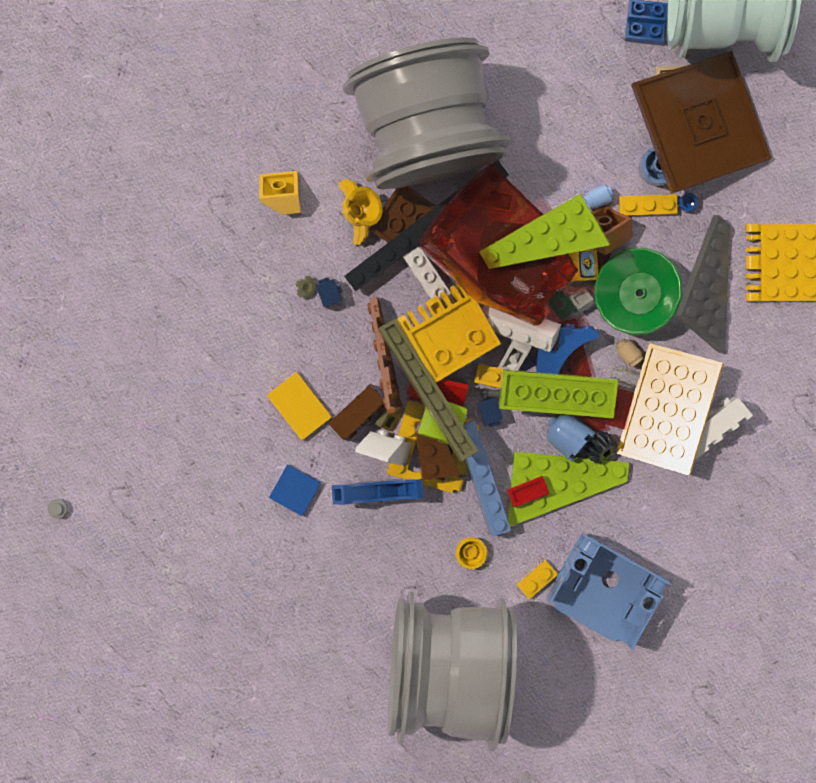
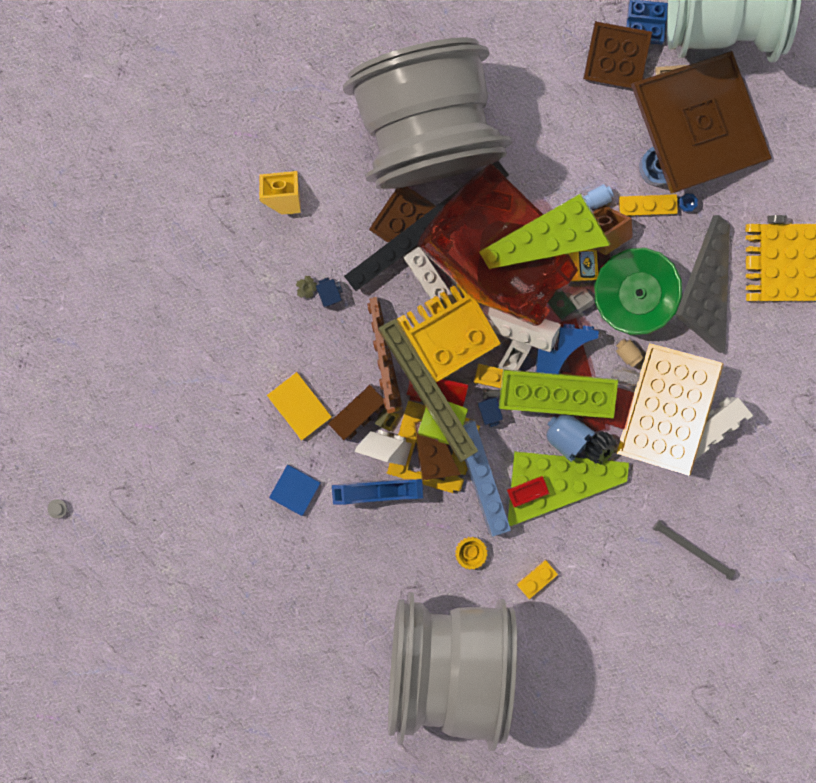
yellow helmet [338,179,383,246] -> none
medium blue piece [546,533,672,650] -> none
none -> reddish brown plate [583,21,652,88]
none -> dark grey bar [653,520,736,580]
none -> dark grey tile [767,215,787,224]

